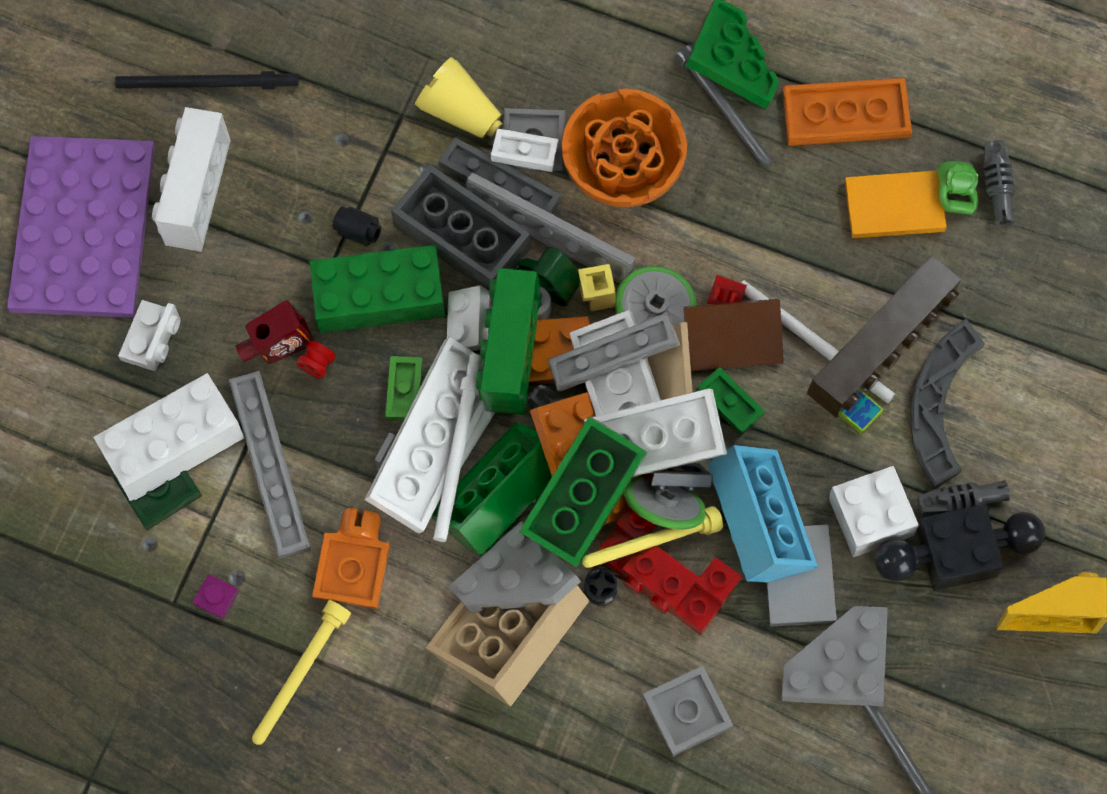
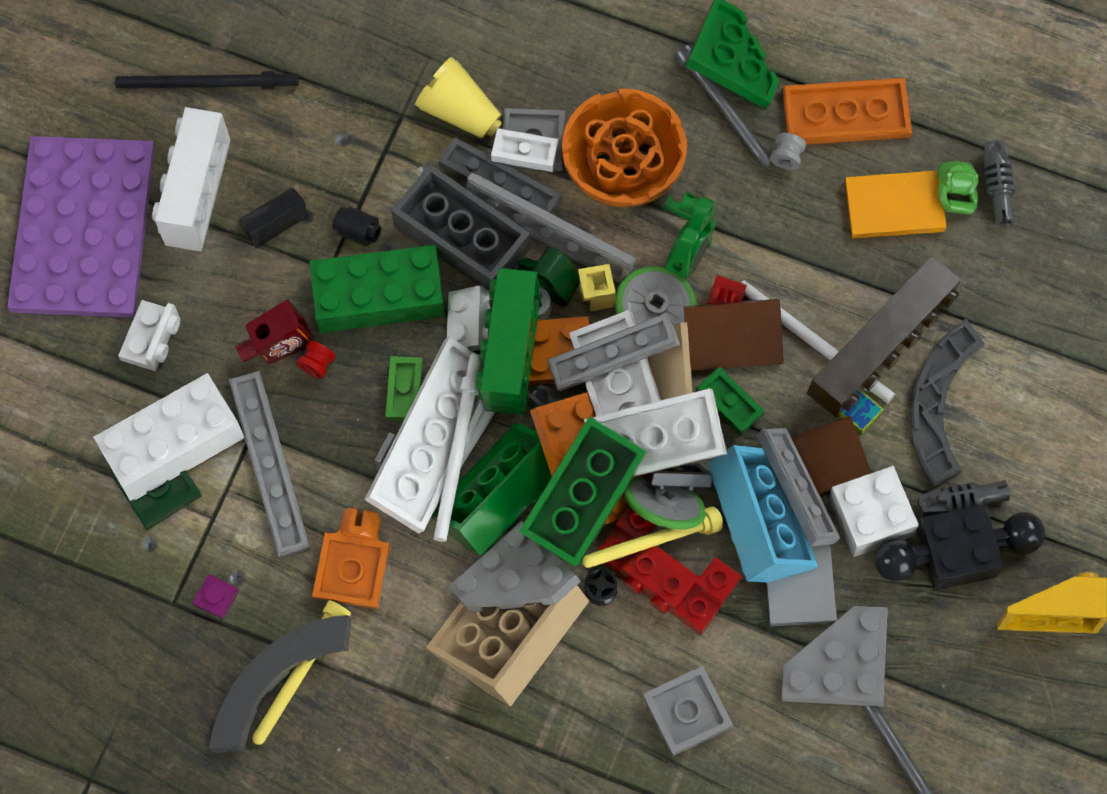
none -> dark grey tile [209,615,352,752]
none -> black brick [238,187,308,248]
none -> green piece [663,191,716,279]
none -> light grey tile [756,428,840,546]
none -> light grey wheel [770,133,806,170]
none -> reddish brown slope [791,416,871,497]

